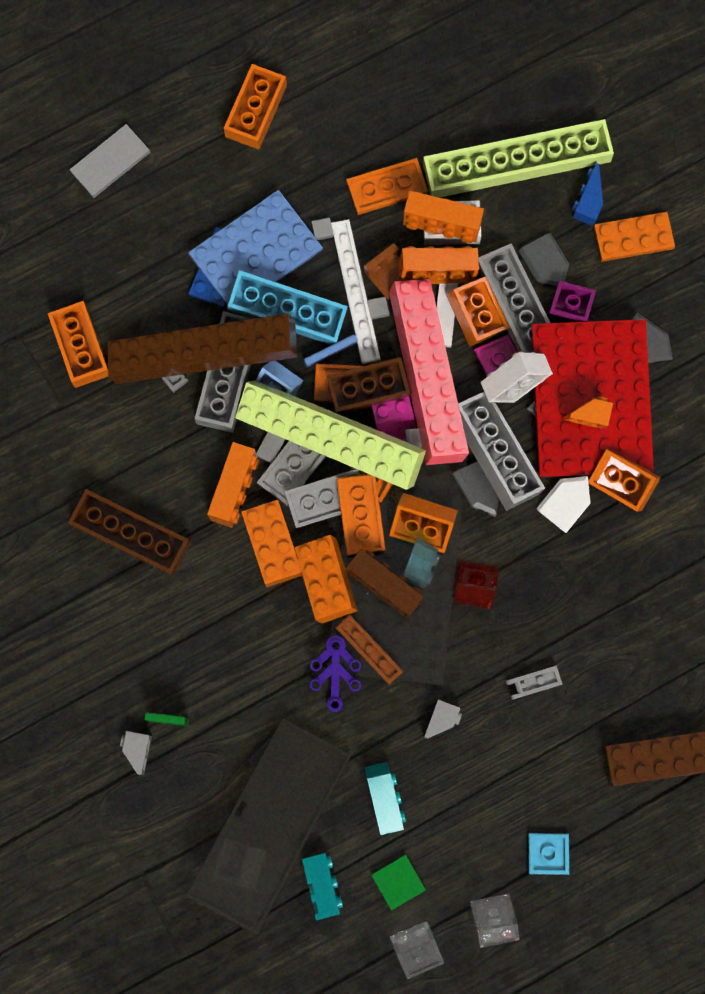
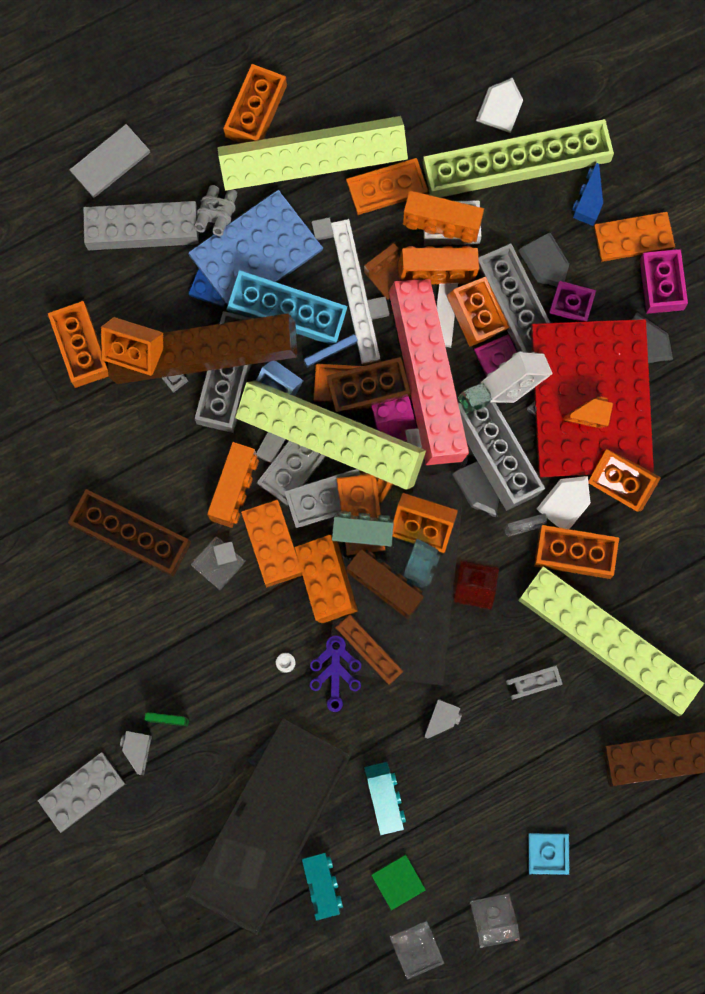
none -> light grey plate [38,752,125,833]
none -> light grey brick [83,201,199,250]
none -> orange slope [101,317,163,376]
none -> clear tile [191,536,245,590]
none -> light grey pin [194,185,237,236]
none -> light grey tile [213,542,237,566]
none -> yellowish green brick [218,116,408,191]
none -> white tile [276,653,295,673]
none -> sand green brick [332,511,394,547]
none -> clear green brick [458,383,492,414]
none -> white tile [476,78,523,133]
none -> clear tile [505,513,547,537]
none -> yellowish green brick [519,567,704,716]
none -> orange brick [534,525,619,579]
none -> dark pink brick [640,249,688,314]

